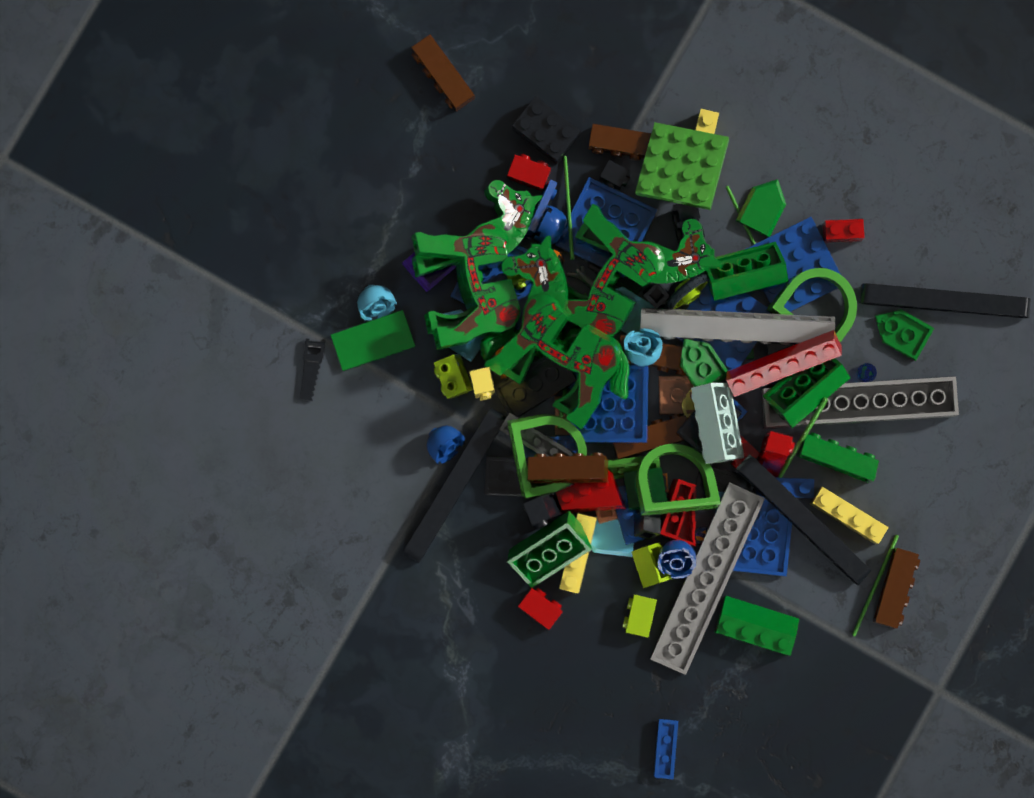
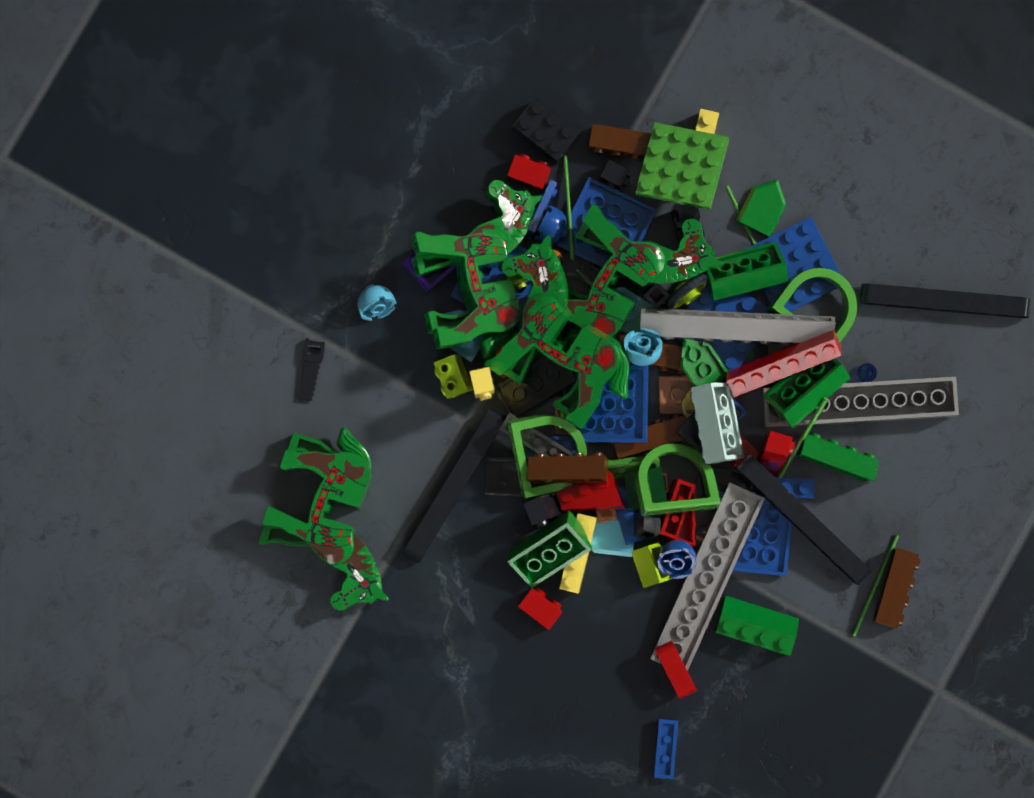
green tile [331,310,415,371] -> none
reddish brown brick [411,34,475,112] -> none
blue cylinder [426,425,465,463] -> none
lime brick [622,595,657,638] -> none
light yellow brick [810,487,889,545] -> none
red brick [822,219,865,243] -> none
green tile [875,309,935,361] -> none
none -> animal [258,427,389,610]
none -> red beam [655,640,697,699]

